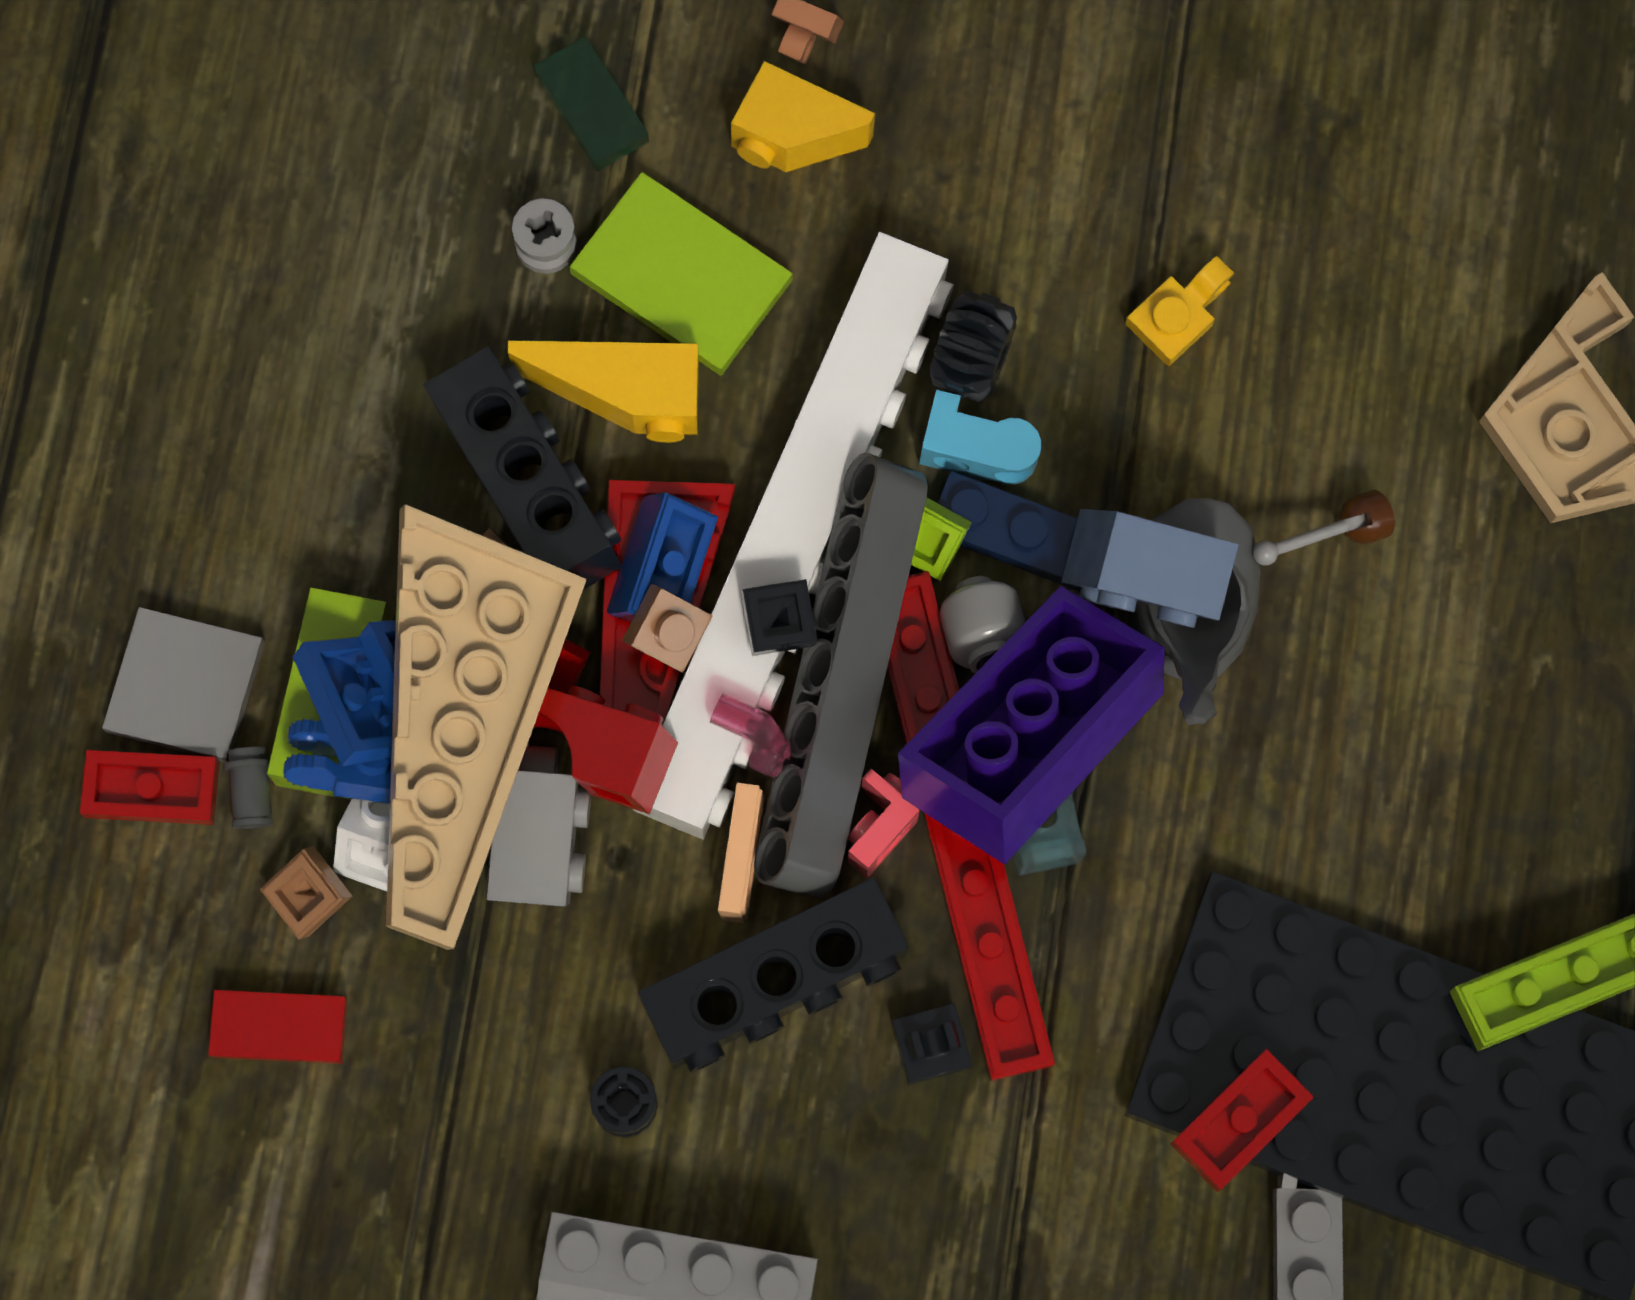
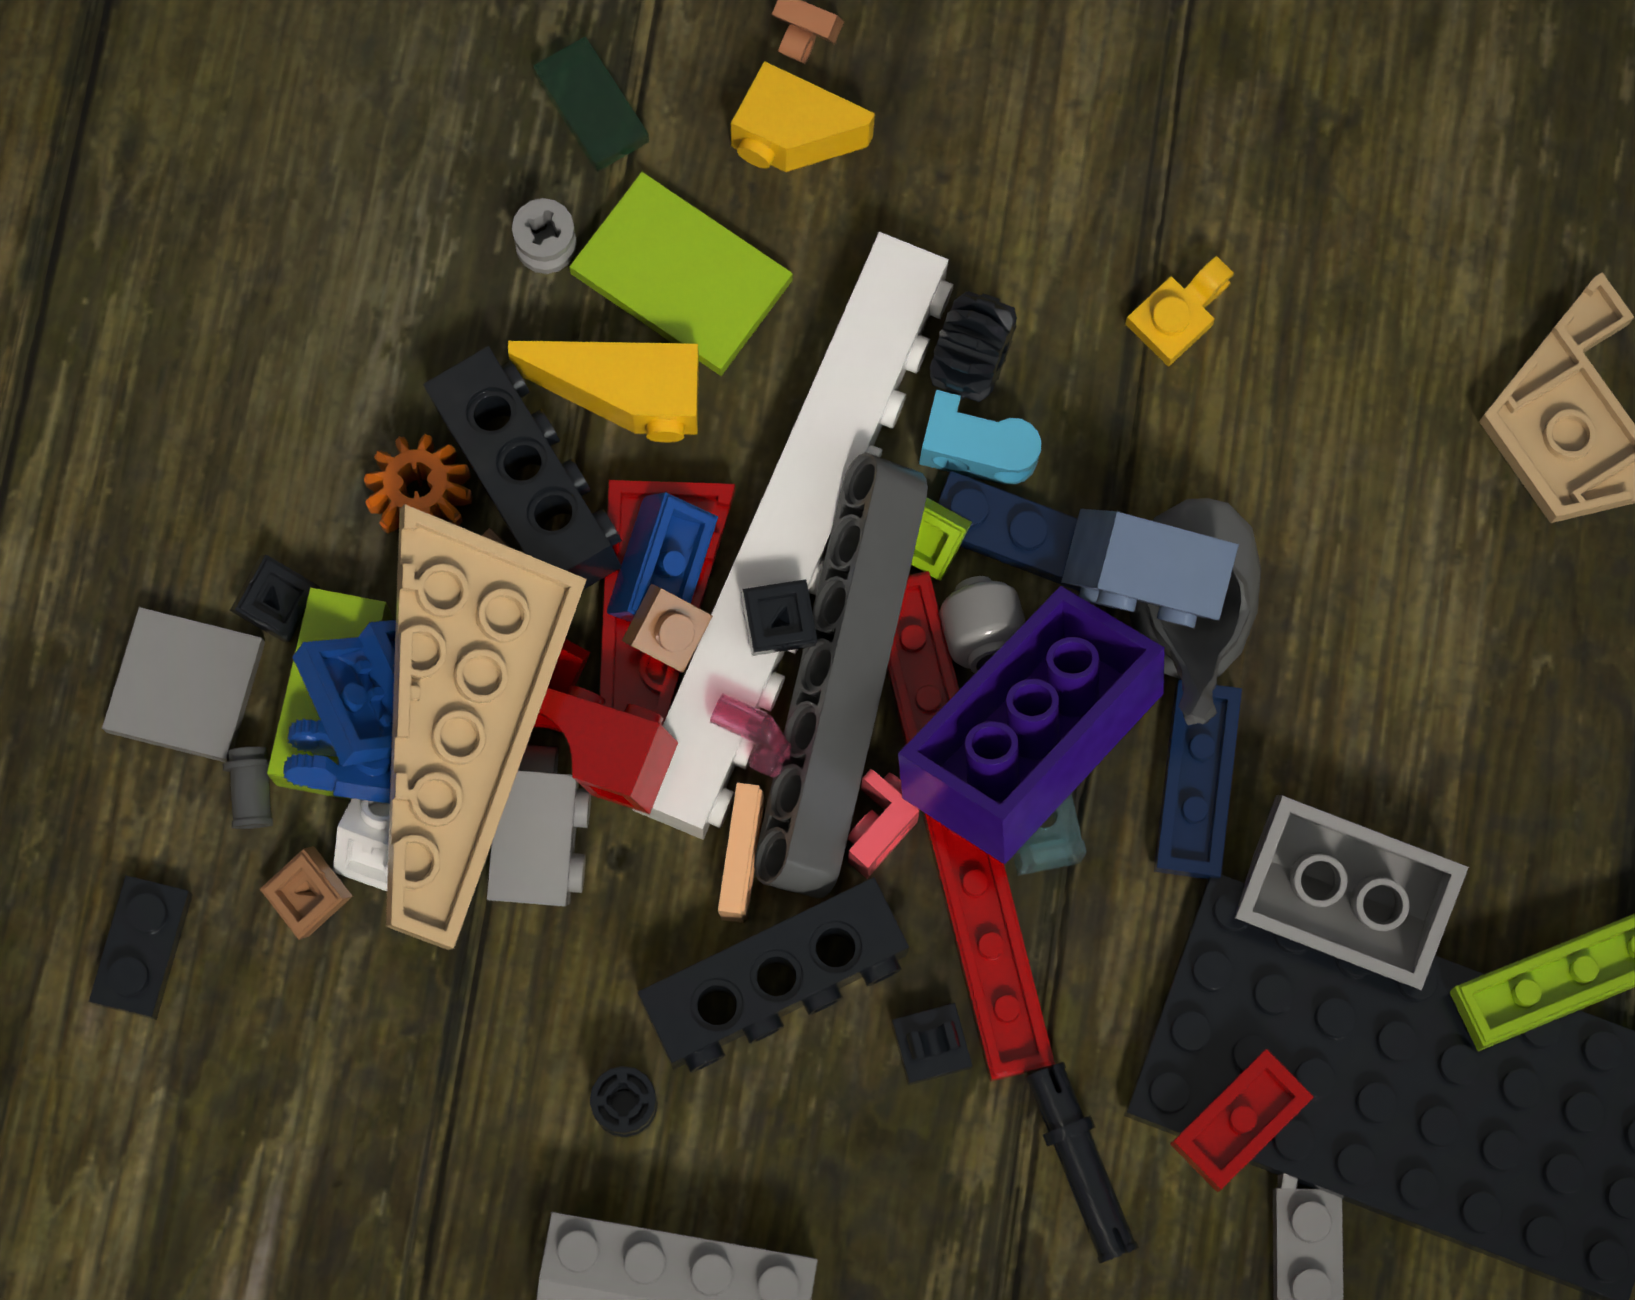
red plate [80,750,220,825] -> none
red tile [208,990,348,1064] -> none
hinge [1252,490,1395,566] -> none
none -> black plate [89,876,193,1020]
none -> black tile [229,554,320,642]
none -> orange gear [364,434,473,533]
none -> black pin [1025,1062,1139,1263]
none -> dark blue plate [1154,680,1242,879]
none -> light grey slope [1235,795,1469,990]

